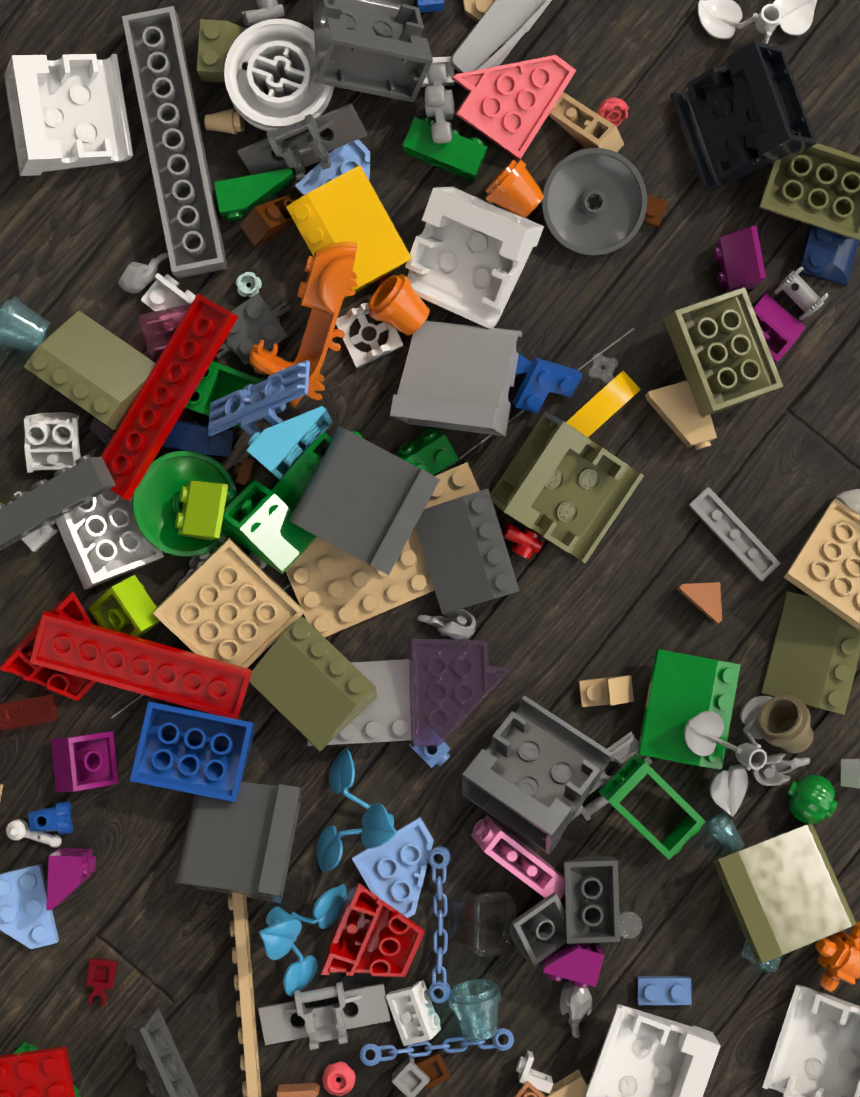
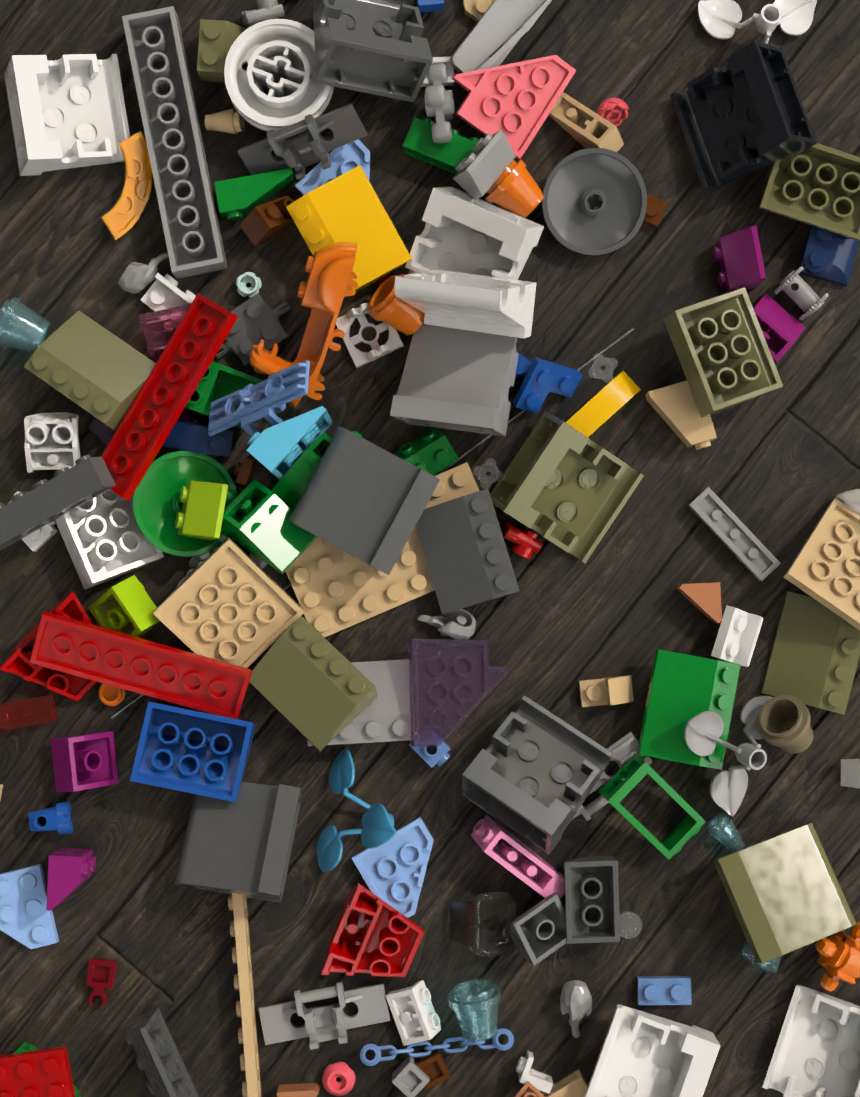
white piece [6,819,62,848] -> none
dark azure plant [259,883,347,997] -> none
medium blue piece [428,846,451,1003] -> none
magenta slope [540,943,604,988] -> none
light grey piece [752,753,810,786] -> none
green plant [786,775,838,824] -> none
none -> orange plate [99,684,126,706]
none -> light orange tile [101,131,153,240]
none -> white panel [394,269,537,338]
none -> light grey slope [452,130,516,200]
none -> clear plate [473,458,503,489]
none -> white bracket [711,605,763,667]

